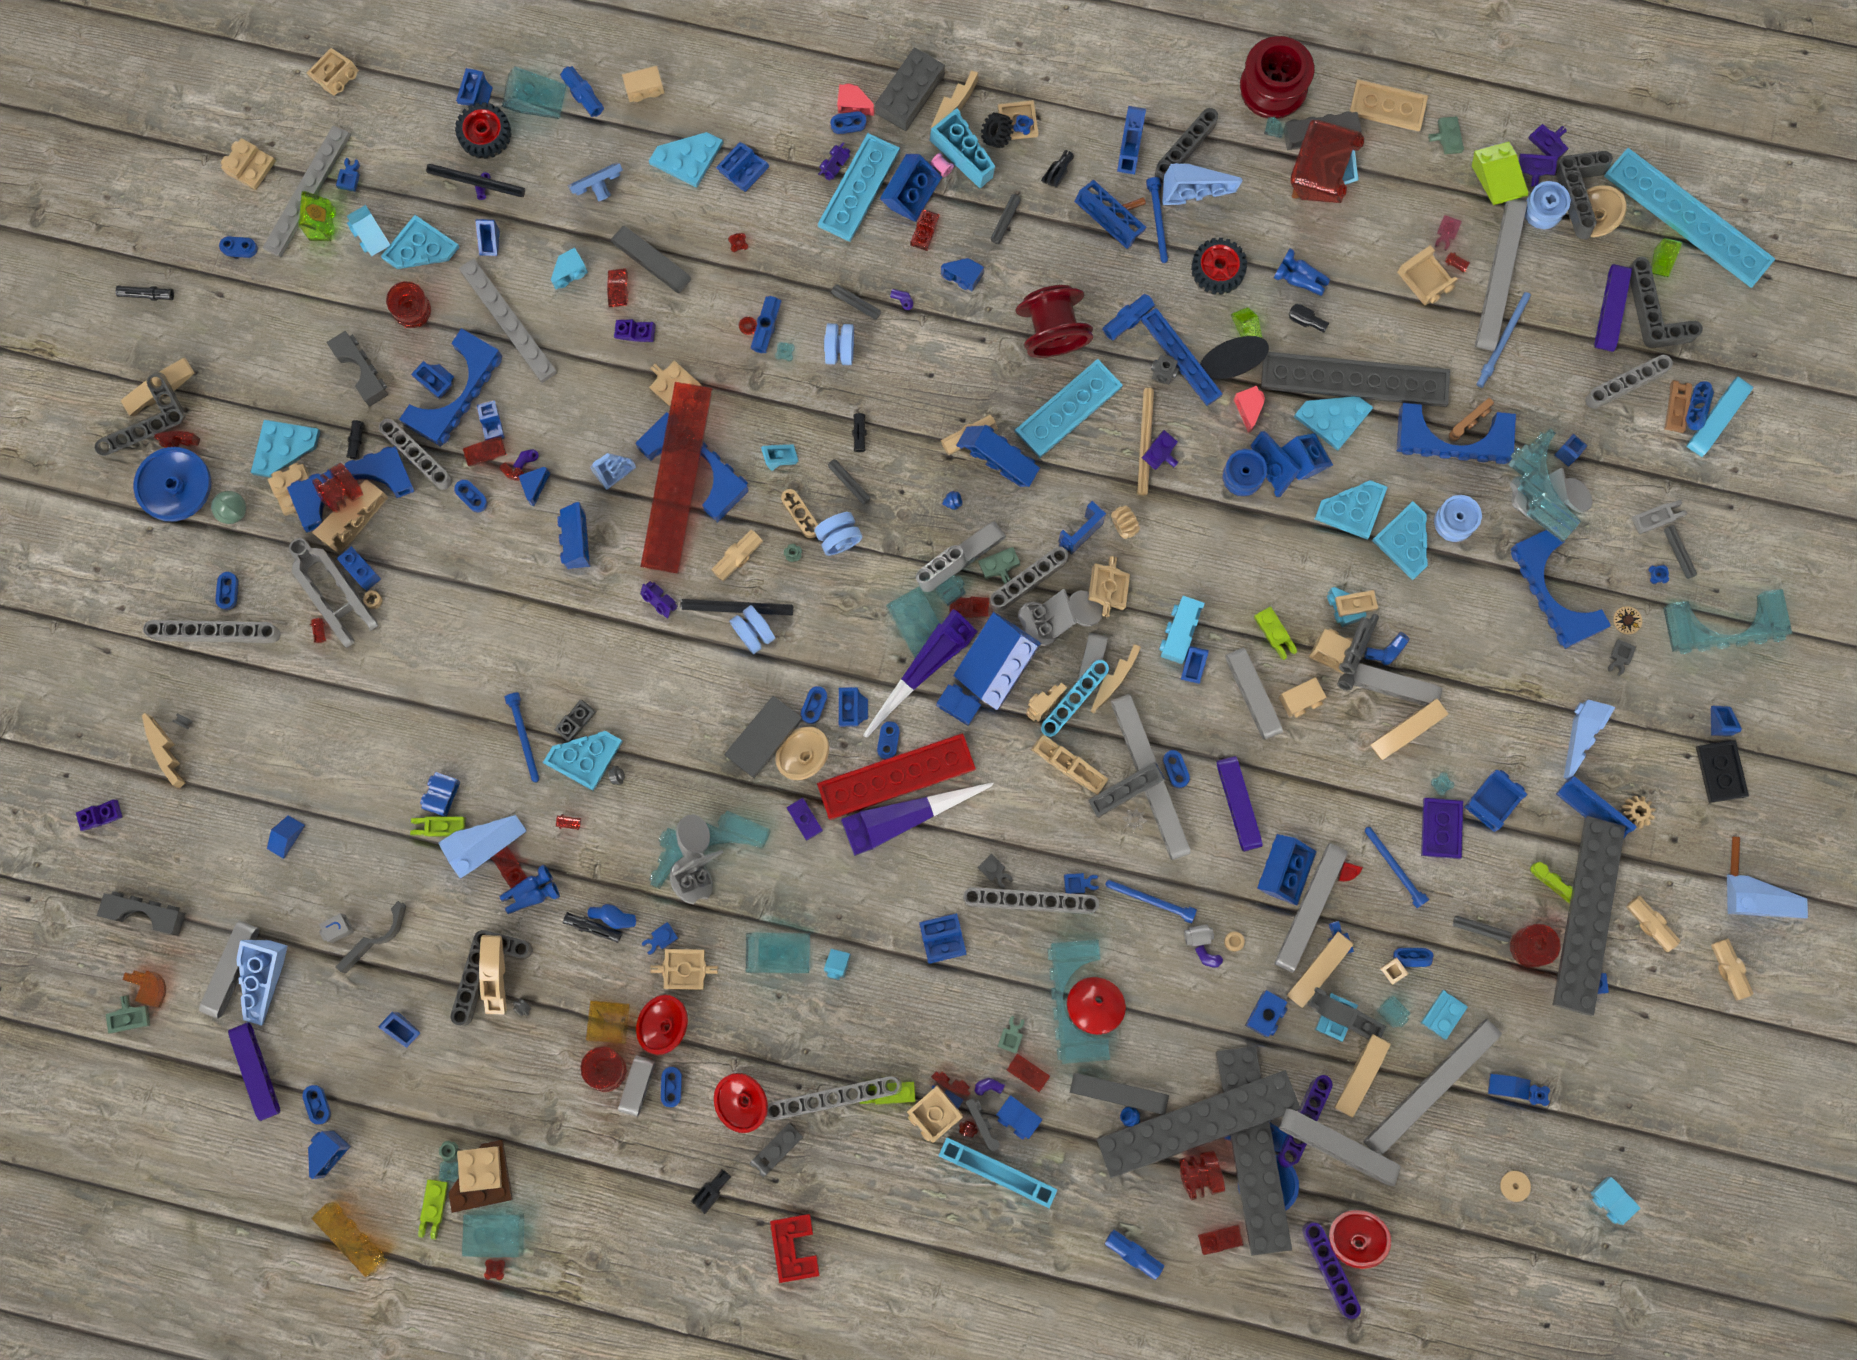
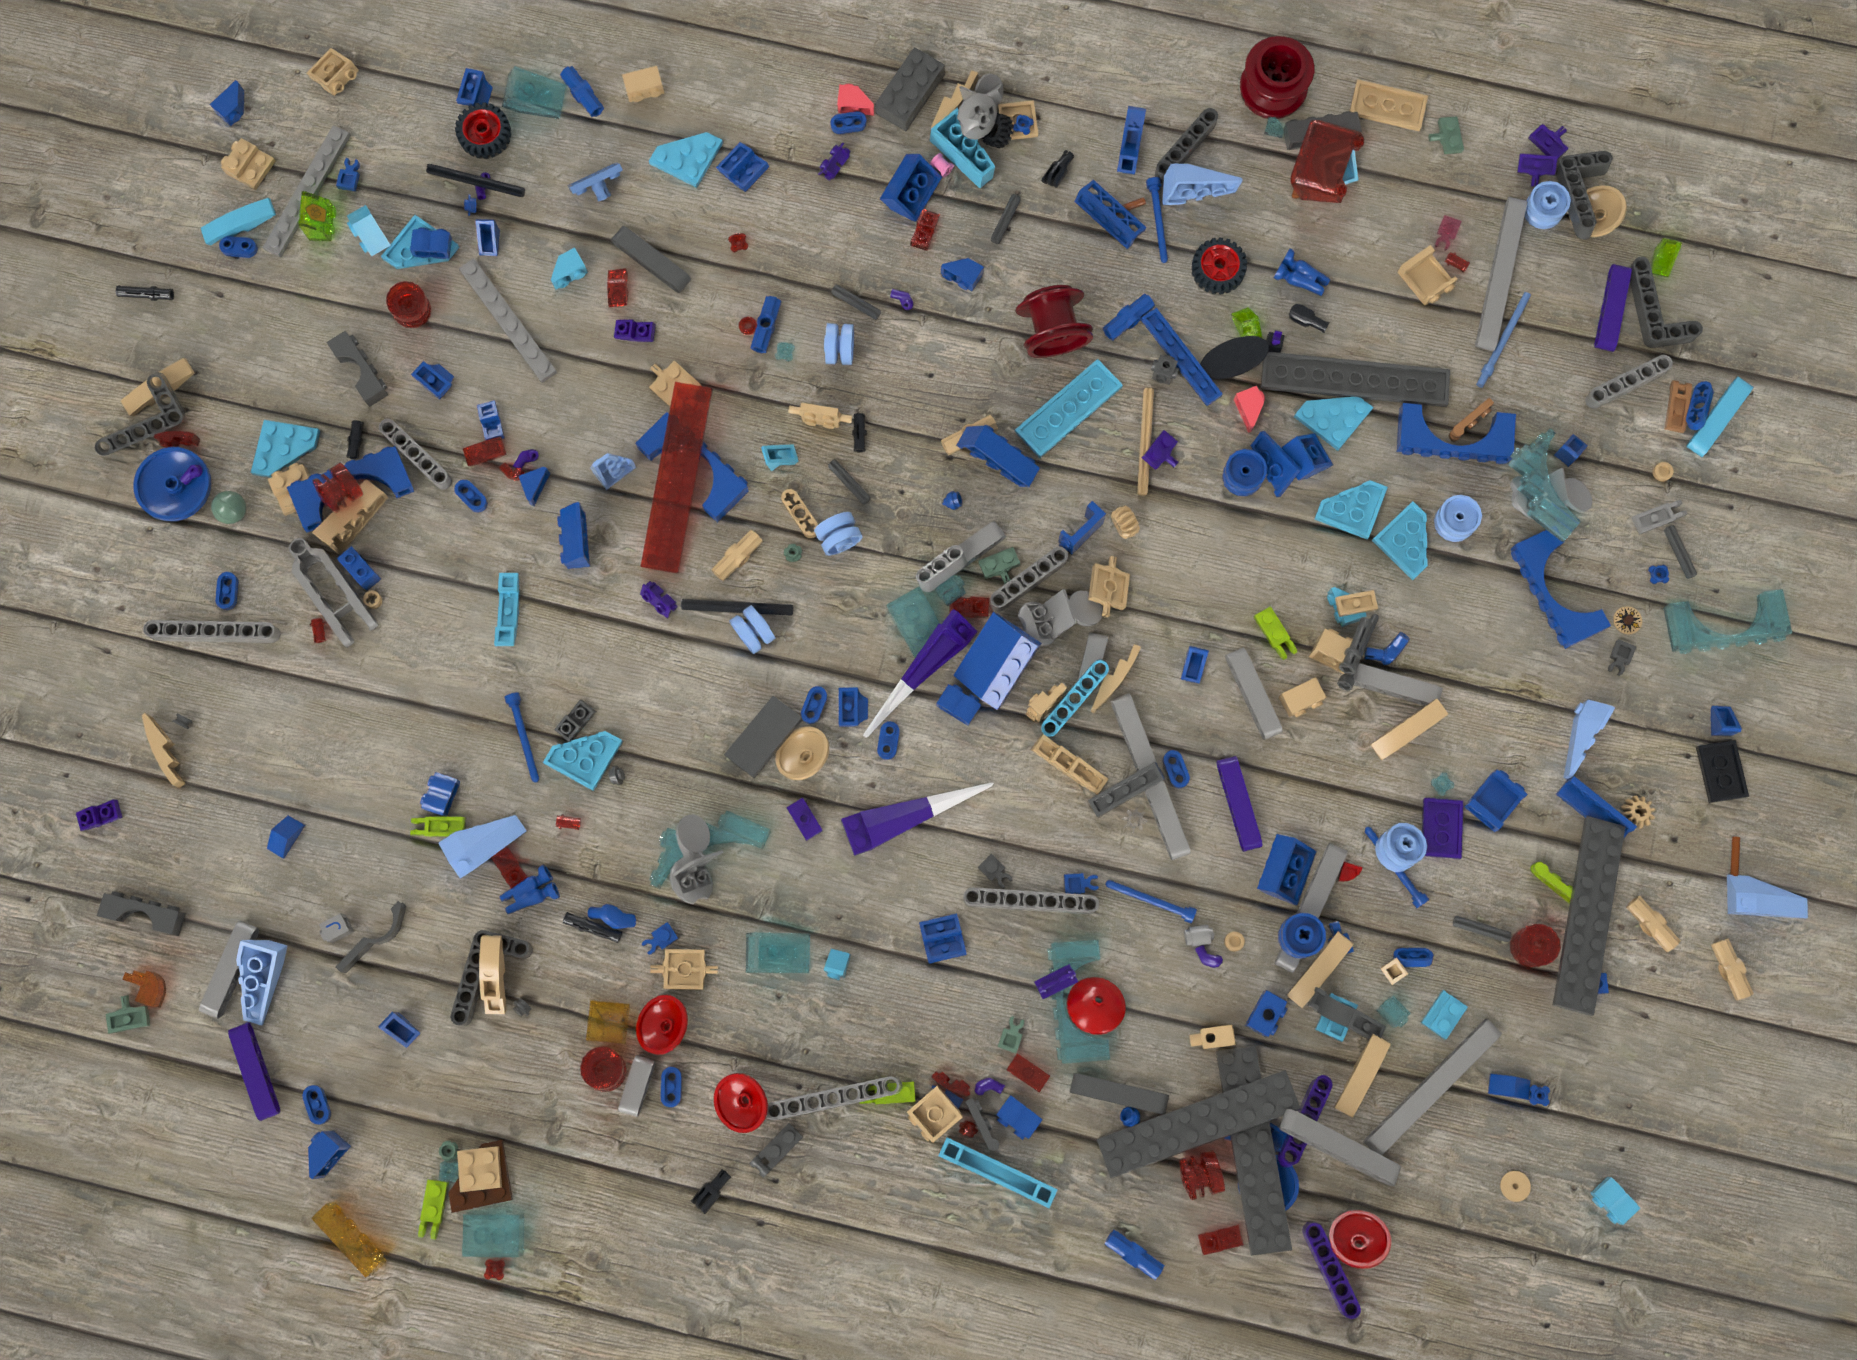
blue arch [399,328,502,447] -> none
red plate [770,1214,820,1283] -> none
red plate [817,733,976,821] -> none
medium azure plate [818,133,900,242] -> none
medium azure wedge [1159,596,1205,664] -> none
lime slope [1472,141,1528,205] -> none
medium azure plate [1604,148,1775,288] -> none
none -> dark purple arm [180,465,203,485]
none -> medium azure slope [200,198,276,246]
none -> blue slope [210,80,244,126]
none -> blue brick [410,227,452,259]
none -> blue plate [464,194,476,216]
none -> medium azure slope [494,573,519,646]
none -> tan plate [788,403,853,429]
none -> light grey piece [957,73,1004,140]
none -> dark purple hinge [1034,964,1078,999]
none -> tan torso [1189,1025,1236,1049]
none -> black piece [1266,330,1285,353]
none -> blue wheel [1278,913,1326,959]
none -> light blue wheel [1375,823,1427,872]
none -> tan tile [1653,462,1674,482]

